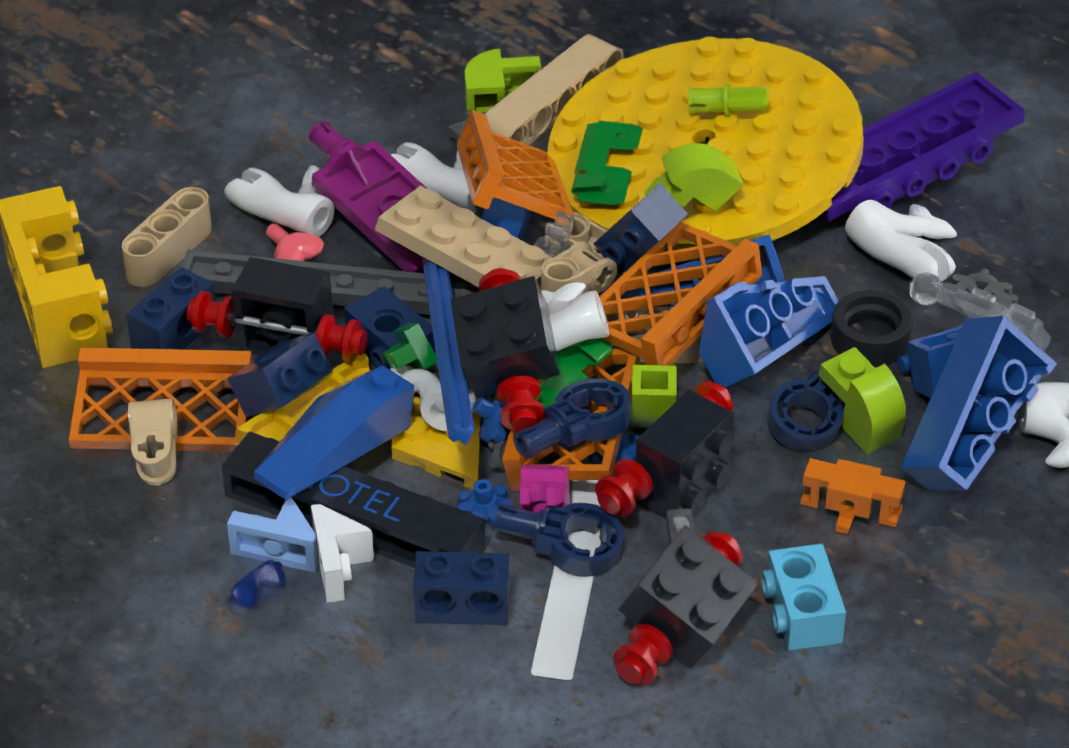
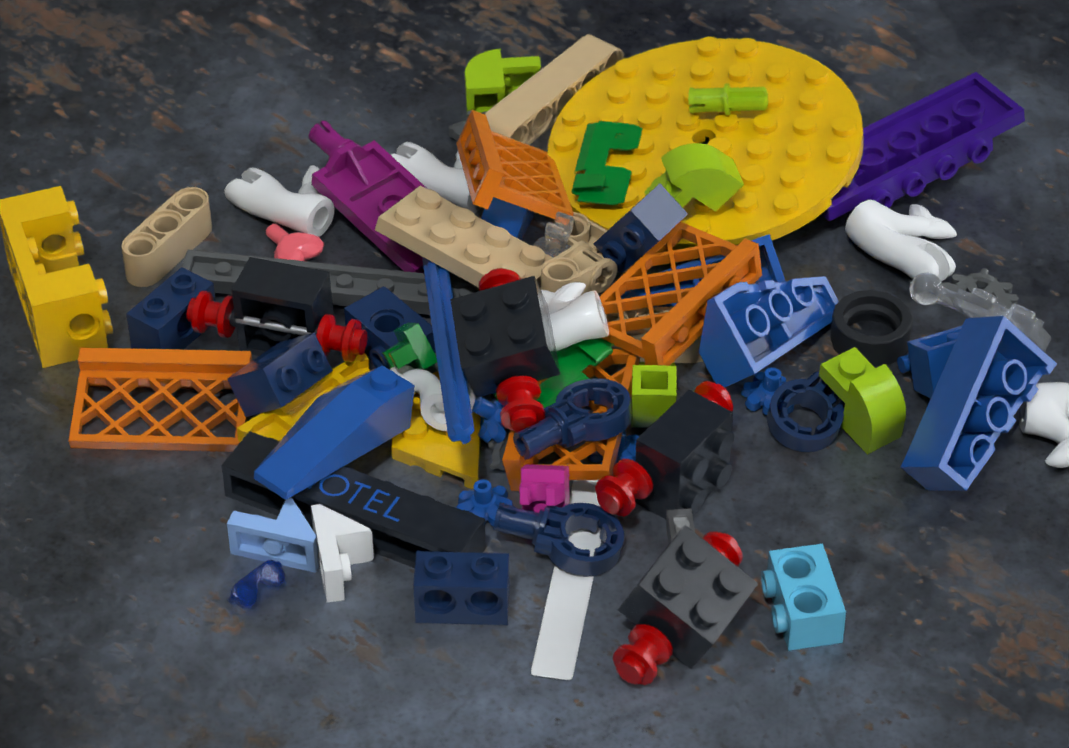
tan piece [128,398,177,486] -> none
orange piece [800,458,906,535] -> none
none -> blue plant [741,368,794,415]

